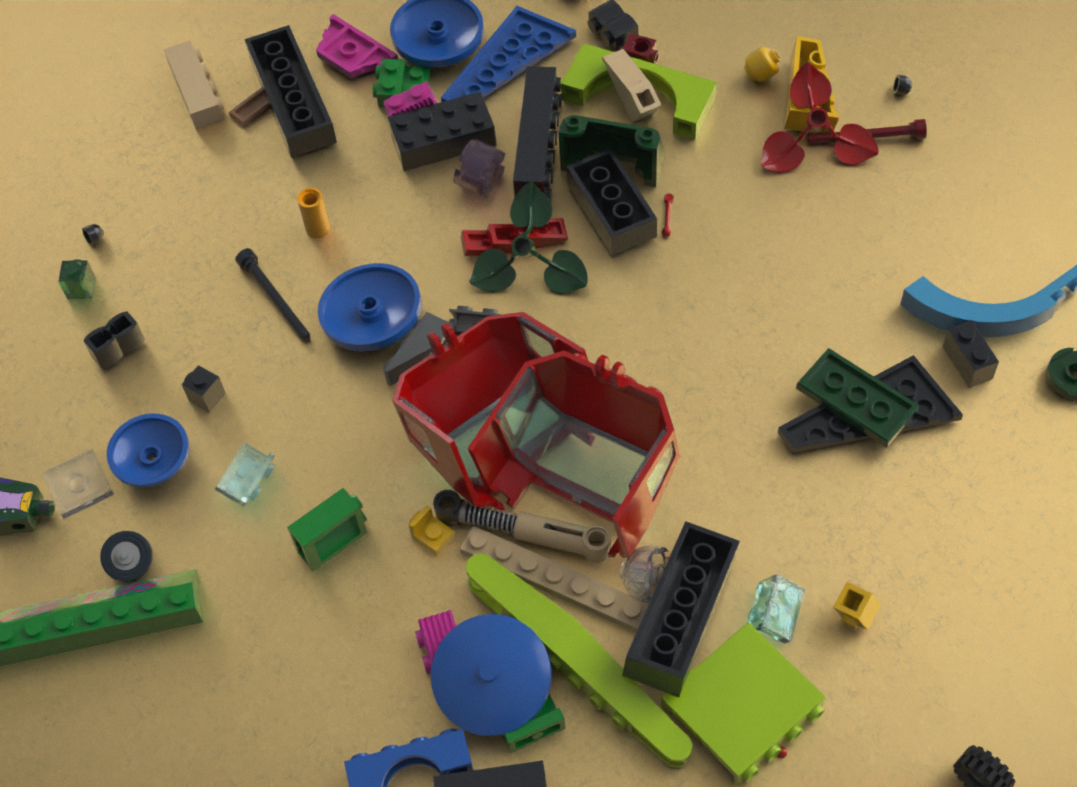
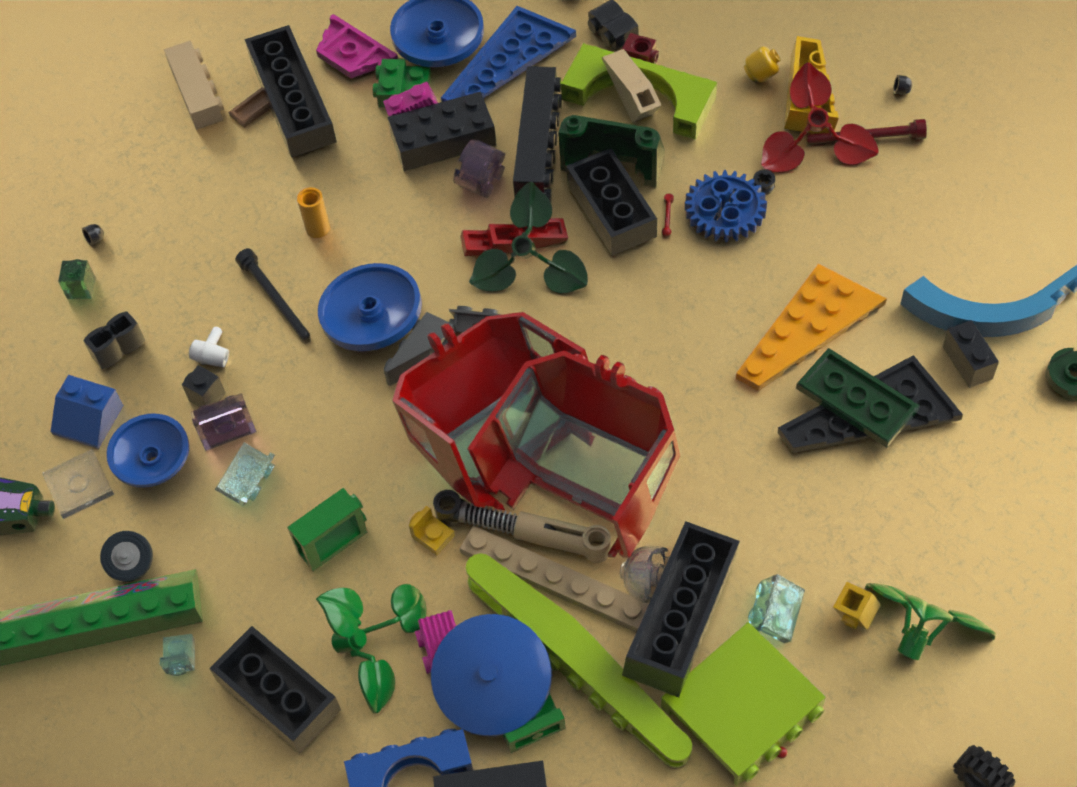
none -> blue slope [50,375,124,449]
none -> clear light blue bracket [160,634,195,676]
none -> white piece [189,327,229,367]
none -> slope [191,393,257,451]
none -> black brick [209,626,341,754]
none -> green plant [316,584,427,714]
none -> blue gear [685,170,767,242]
none -> light orange wing [736,264,887,391]
none -> black bush [753,170,775,195]
none -> green plant [865,583,997,660]

